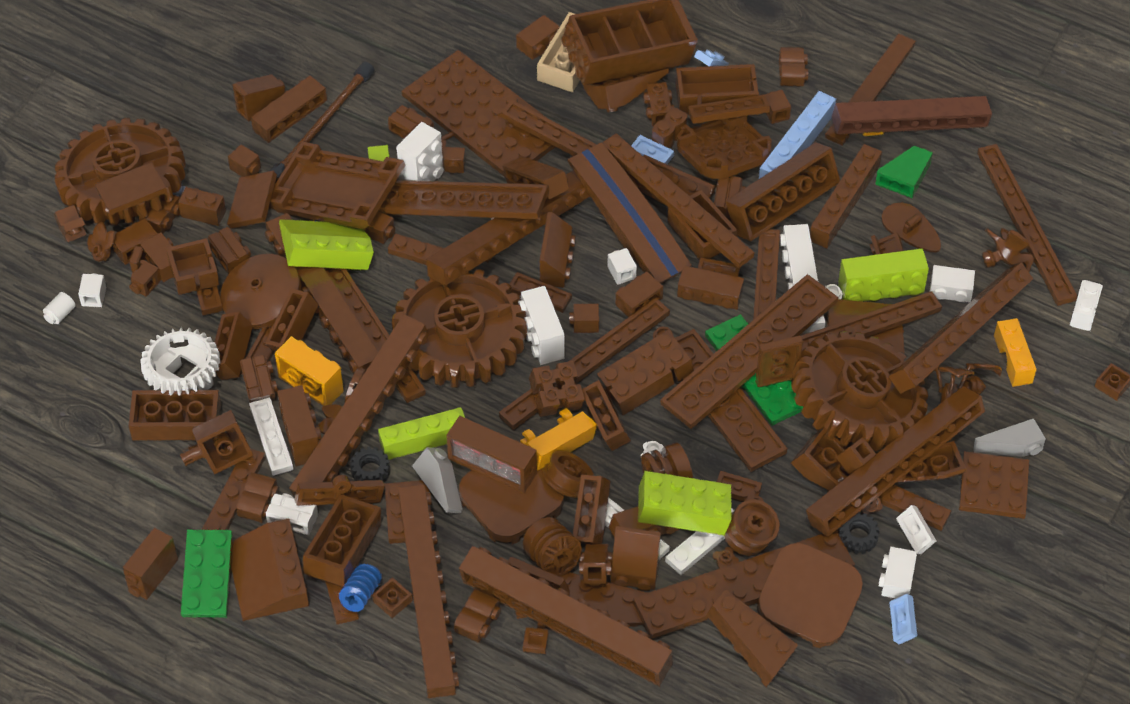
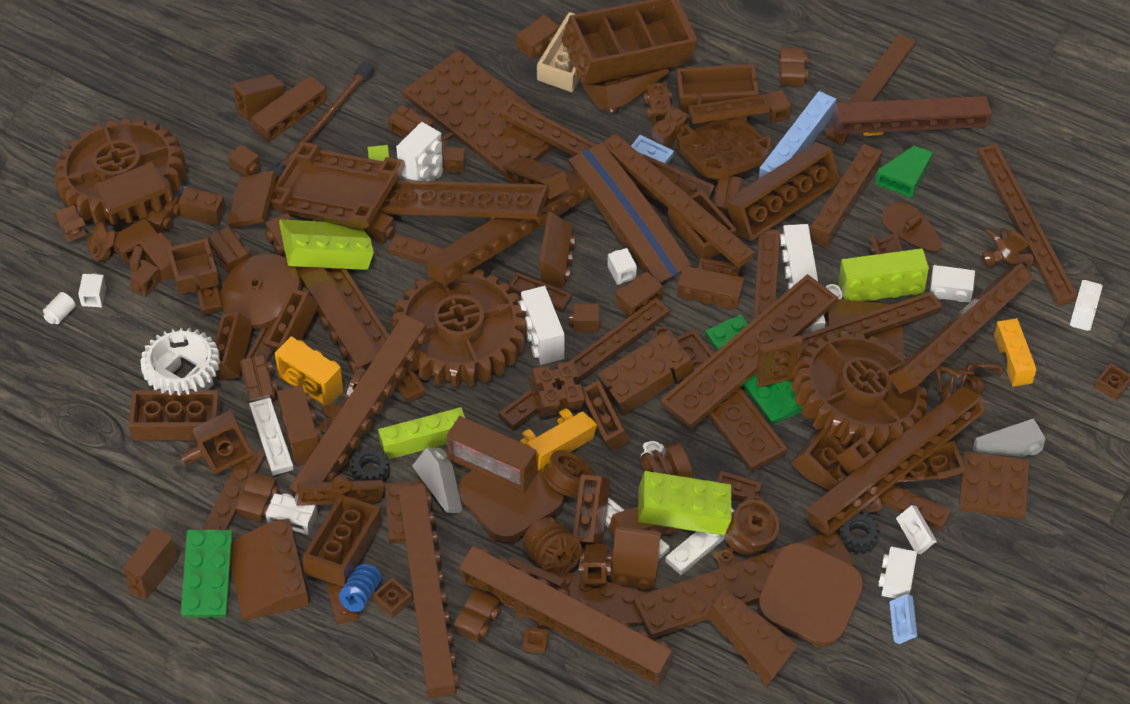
light blue plate [694,49,729,66] -> none

